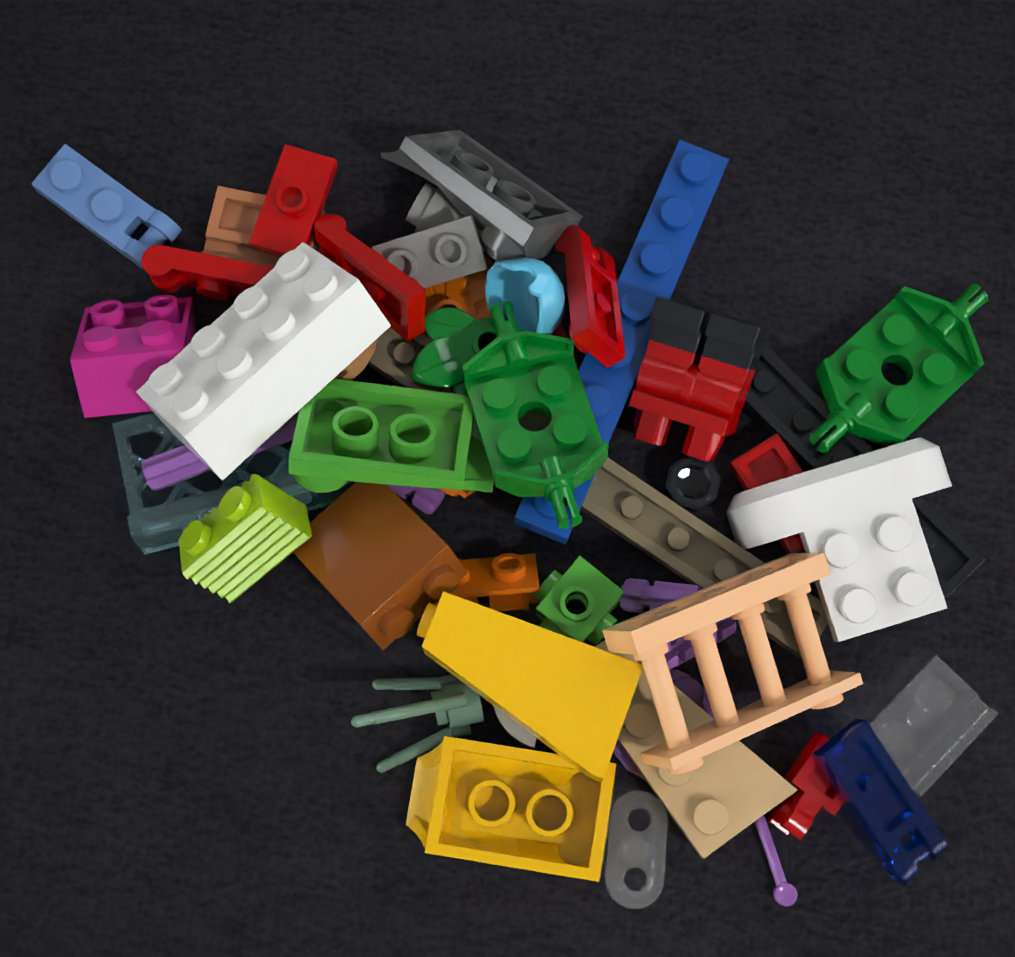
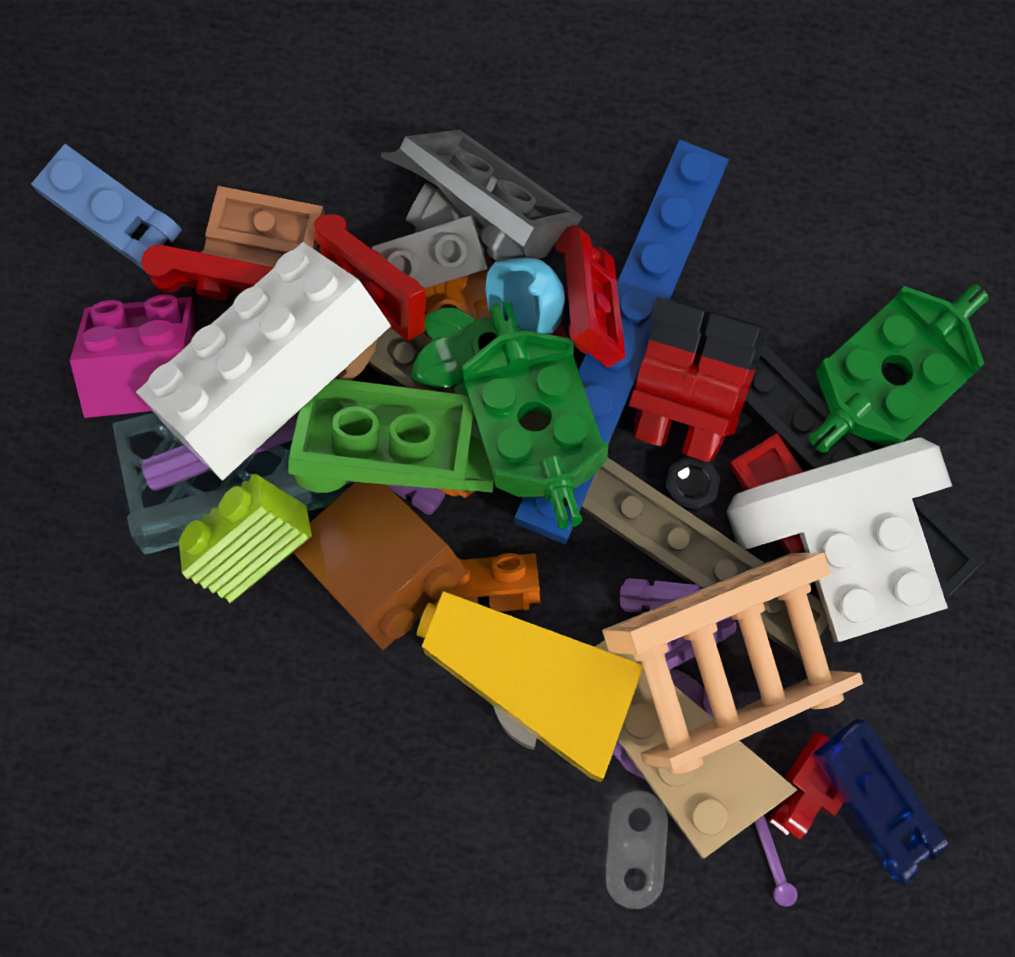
red plate [249,144,338,257] -> none
sand green plant [351,674,484,773] -> none
yellow slope [406,736,617,882] -> none
bright green brick [534,556,624,646] -> none
clear plate [855,655,998,797] -> none

